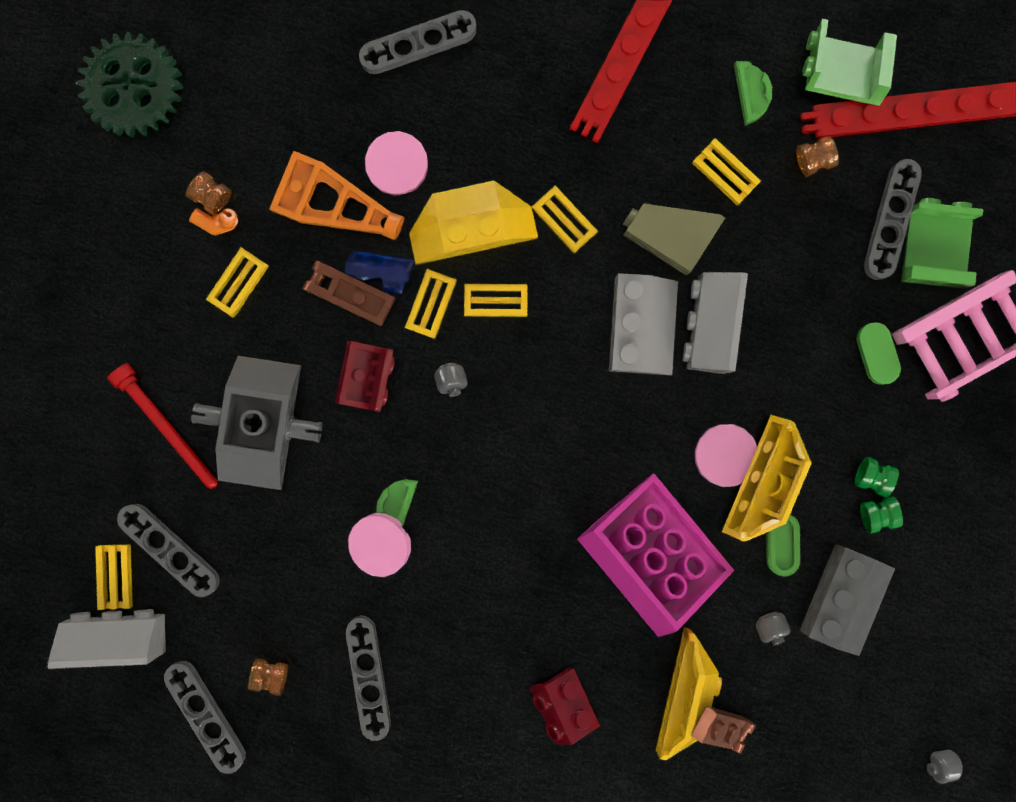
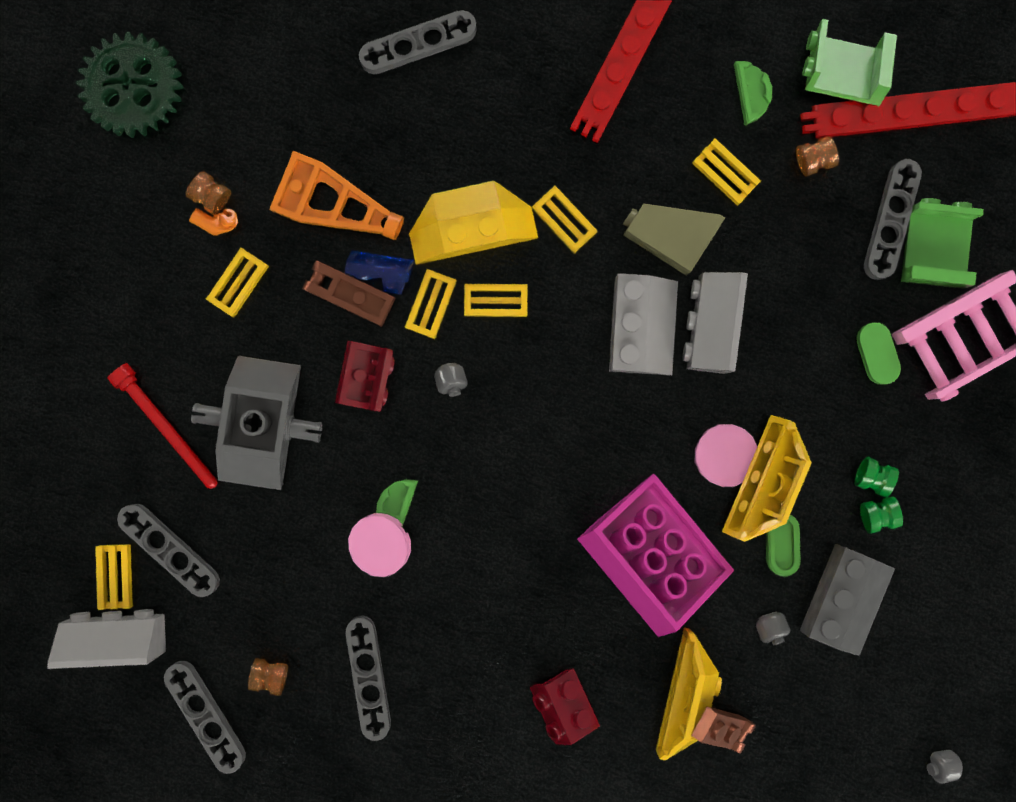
bright pink tile [365,131,428,196] -> none

